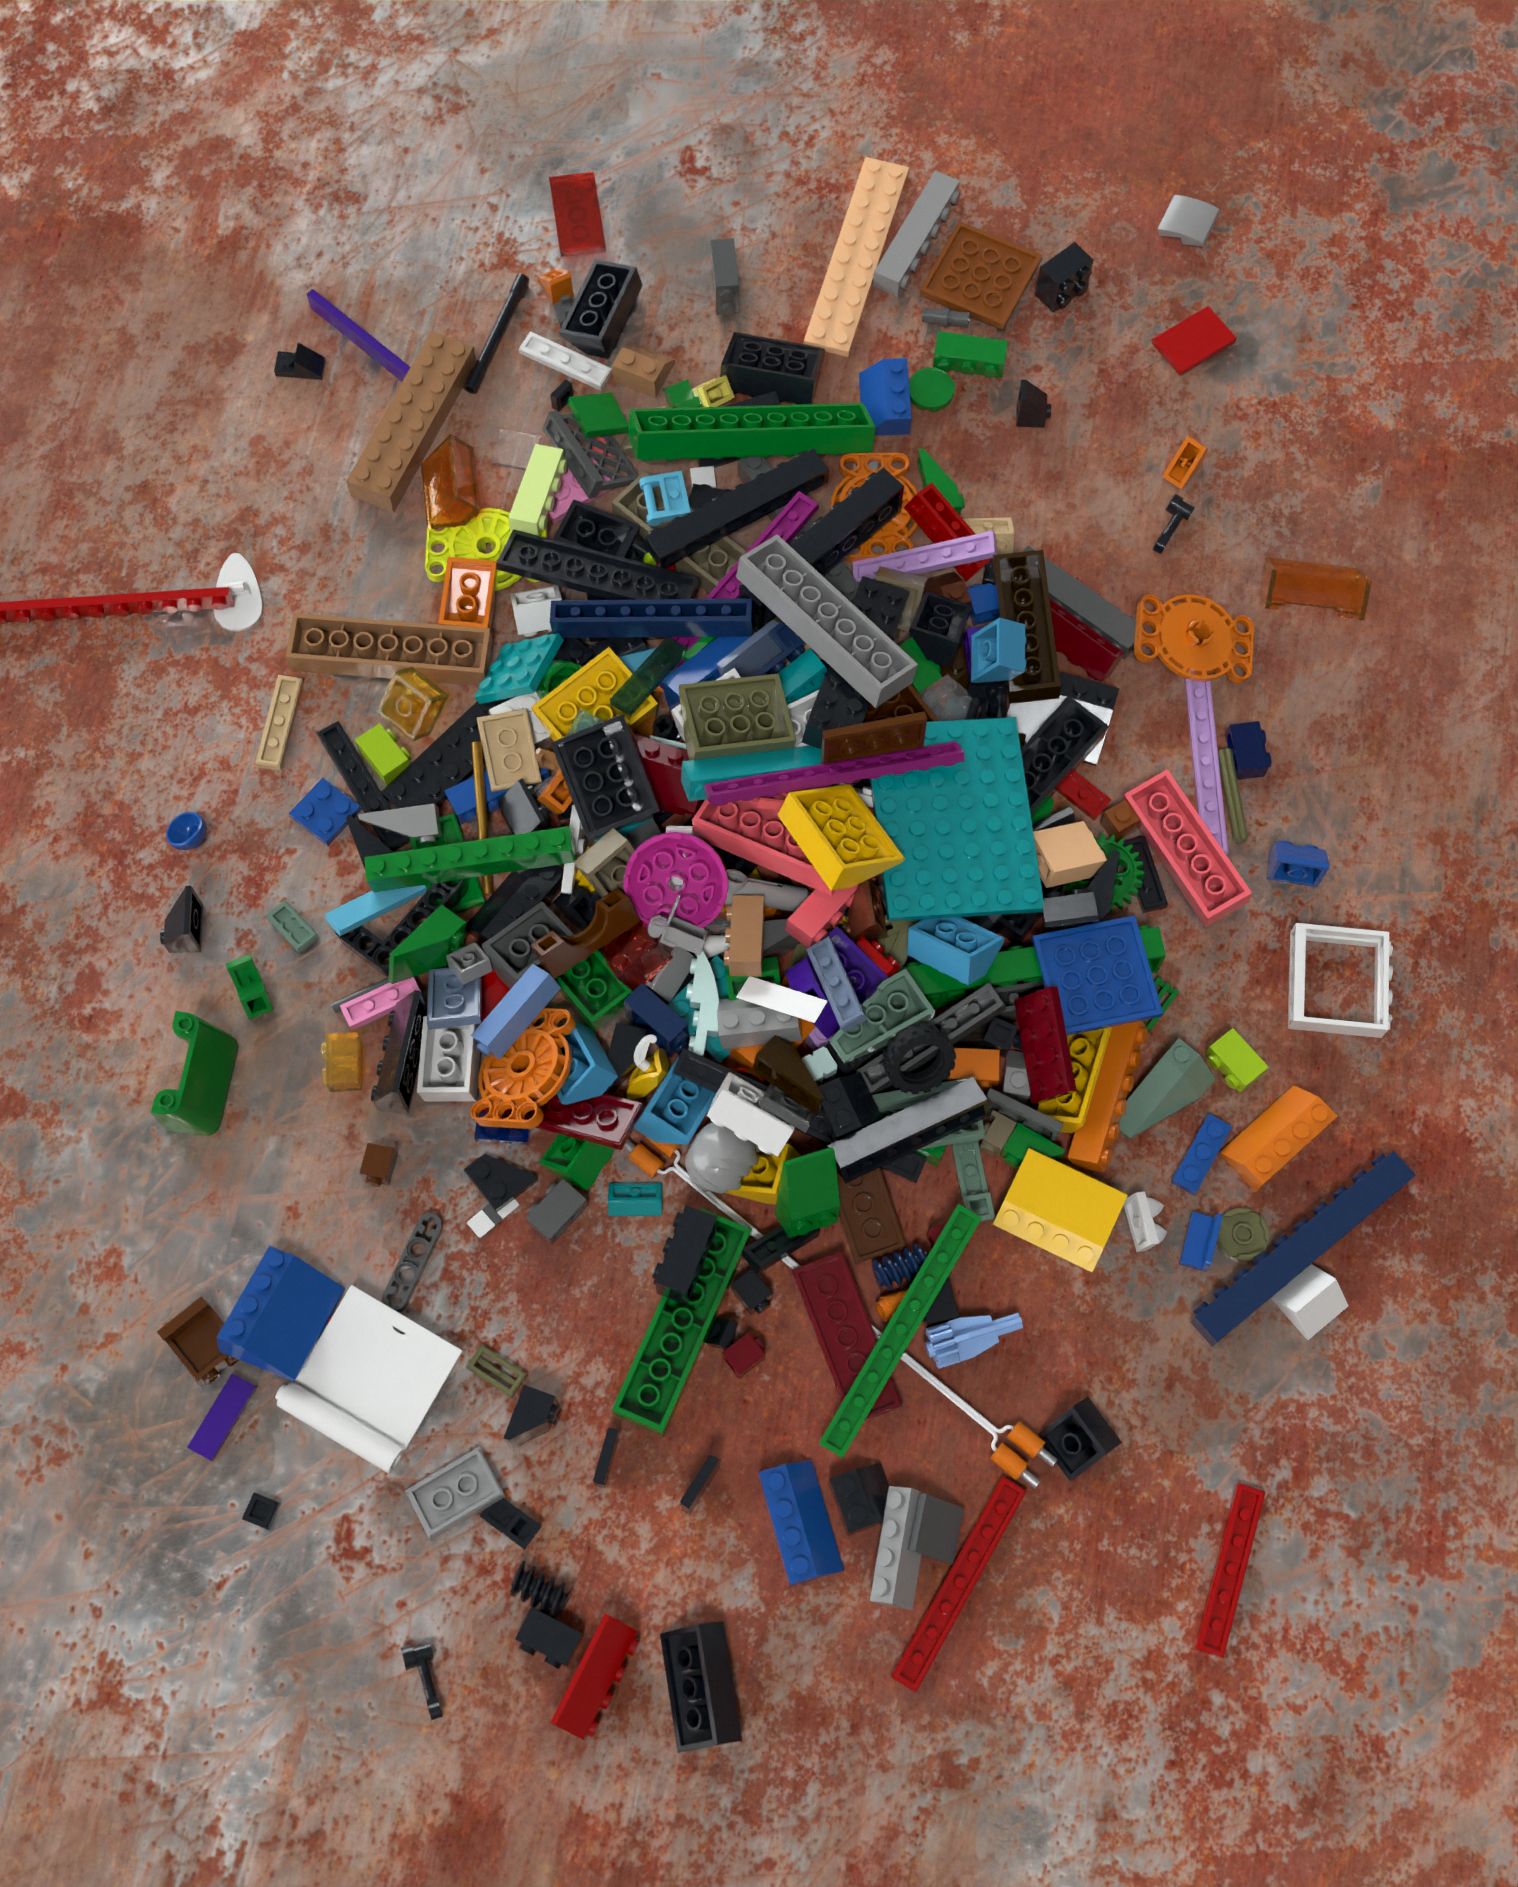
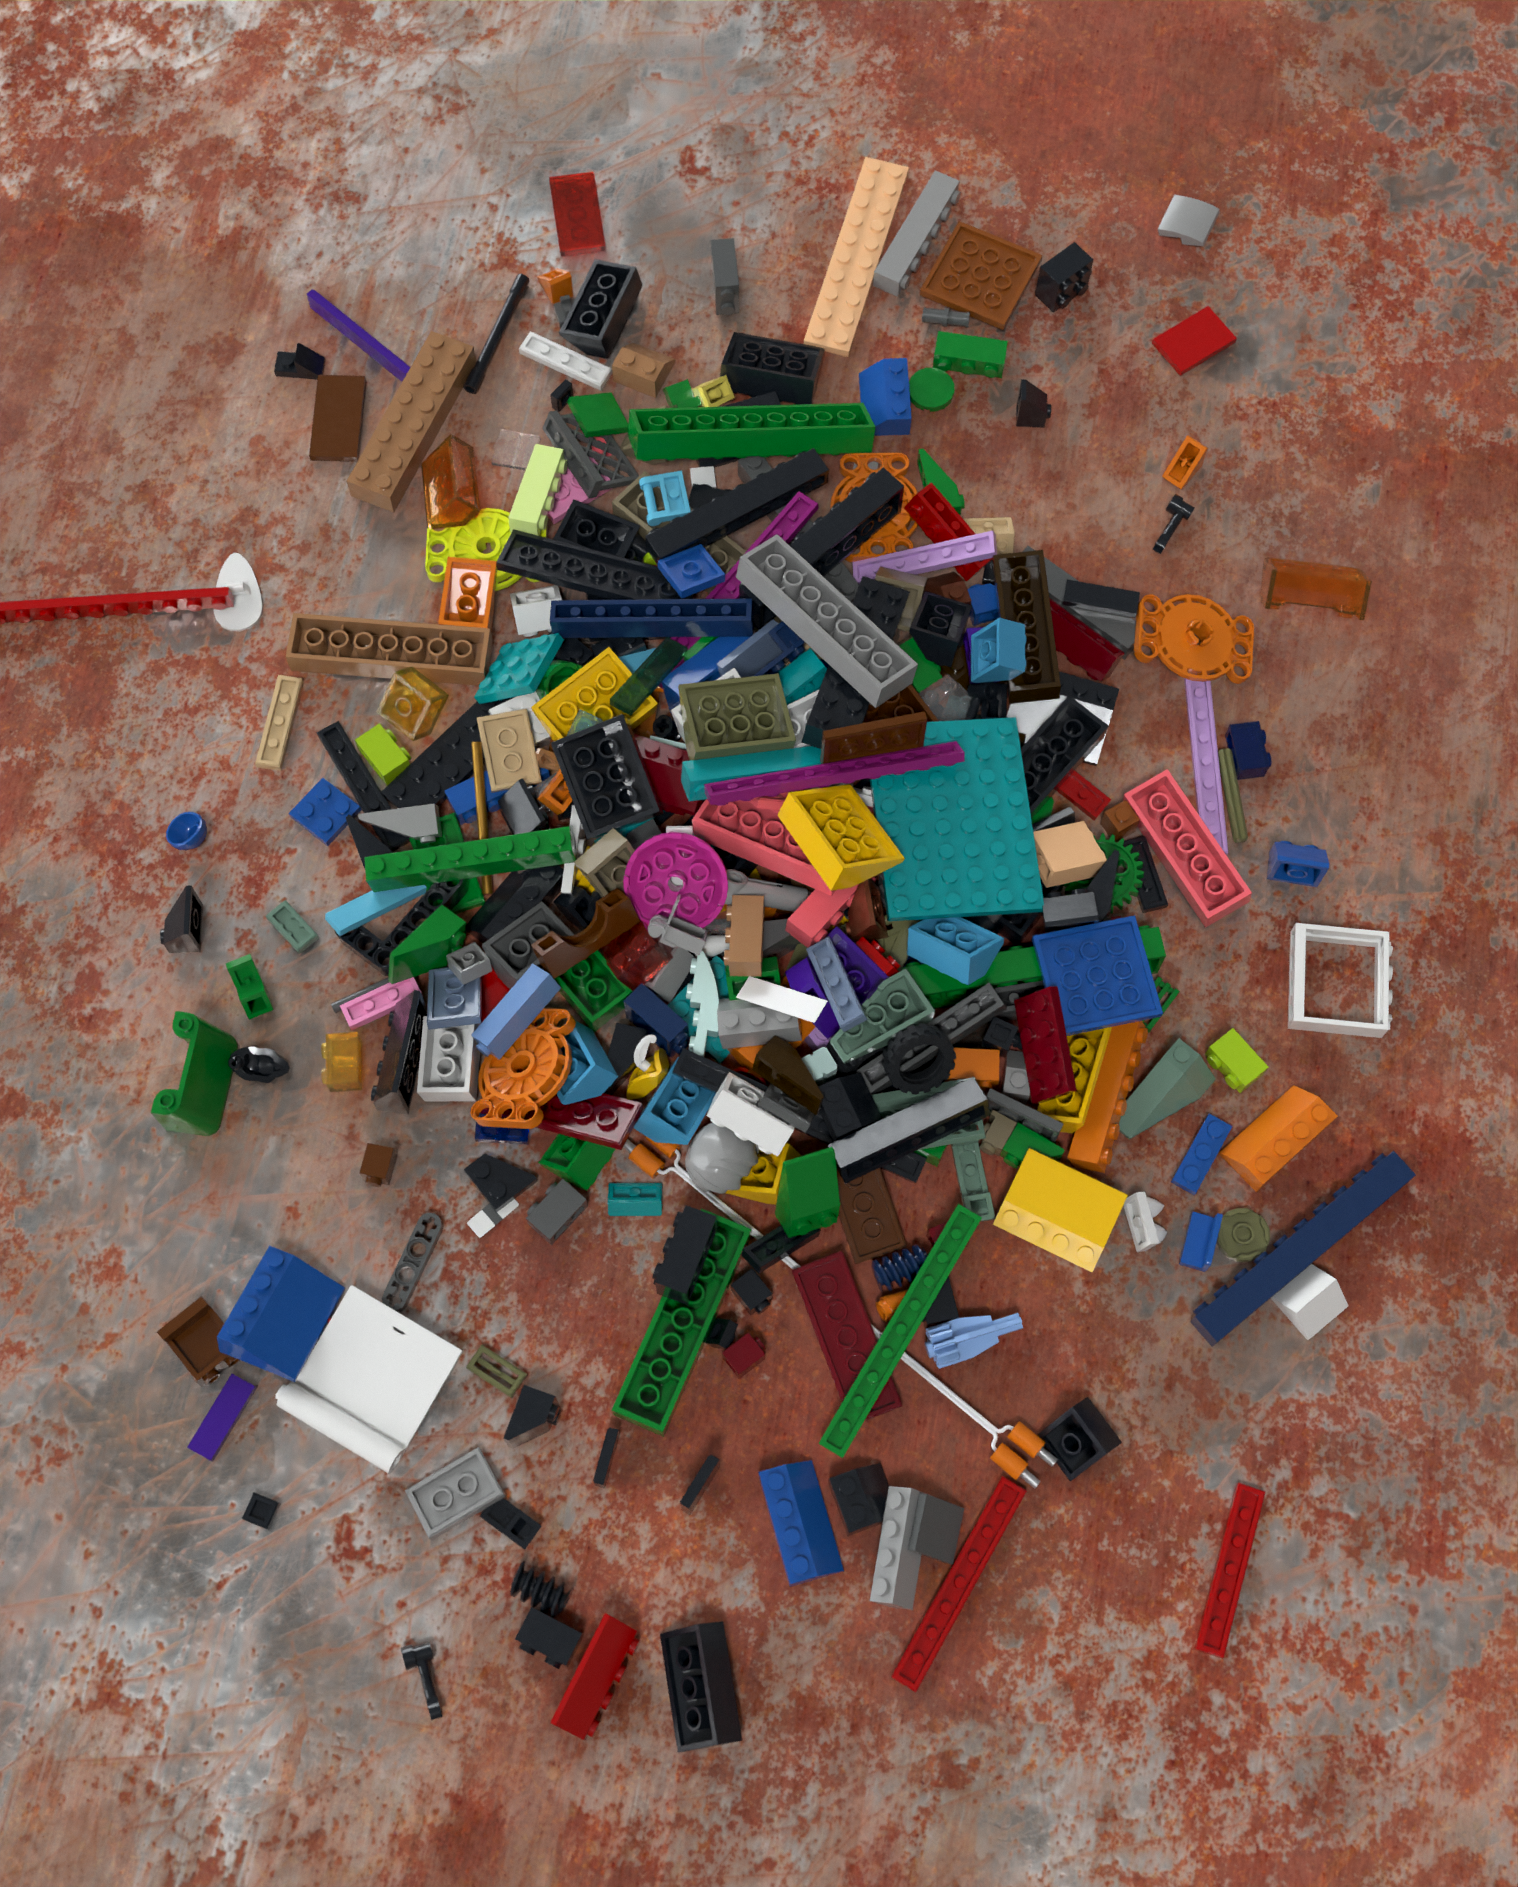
none -> black arm [228,1046,290,1083]
none -> reddish brown tile [309,375,366,462]
none -> blue plate [658,544,725,599]
none -> black tile [1062,579,1140,618]

